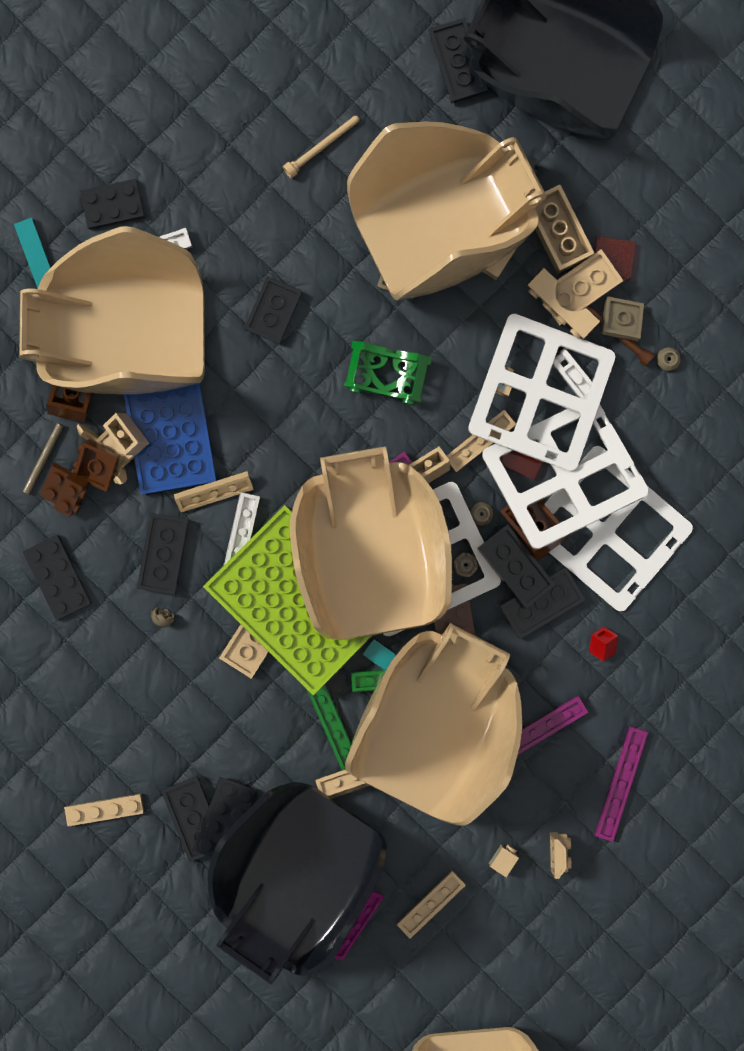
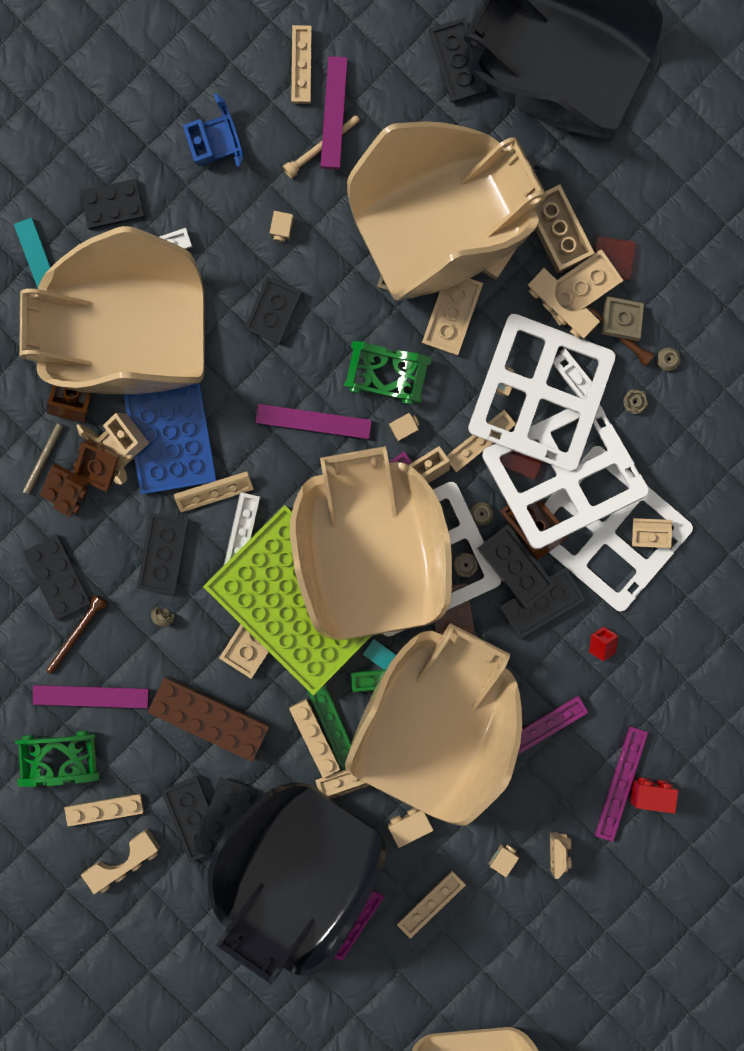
none -> green fence [15,730,99,787]
none -> magenta tile [33,685,149,708]
none -> reddish brown piece [46,594,108,674]
none -> tan arch [81,828,160,894]
none -> reddish brown brick [147,676,270,762]
none -> blue piece [183,93,243,167]
none -> magenta tile [255,404,372,439]
none -> tan brick [270,211,294,242]
none -> tan arch [289,698,341,778]
none -> tan plate [291,25,312,104]
none -> magenta tile [321,56,348,170]
none -> tan brick [388,808,433,848]
none -> tan brick [389,413,420,442]
none -> tan plate [422,278,483,356]
none -> dark tan plate [623,390,648,414]
none -> red brick [630,777,678,814]
none -> tan plate [632,518,672,548]

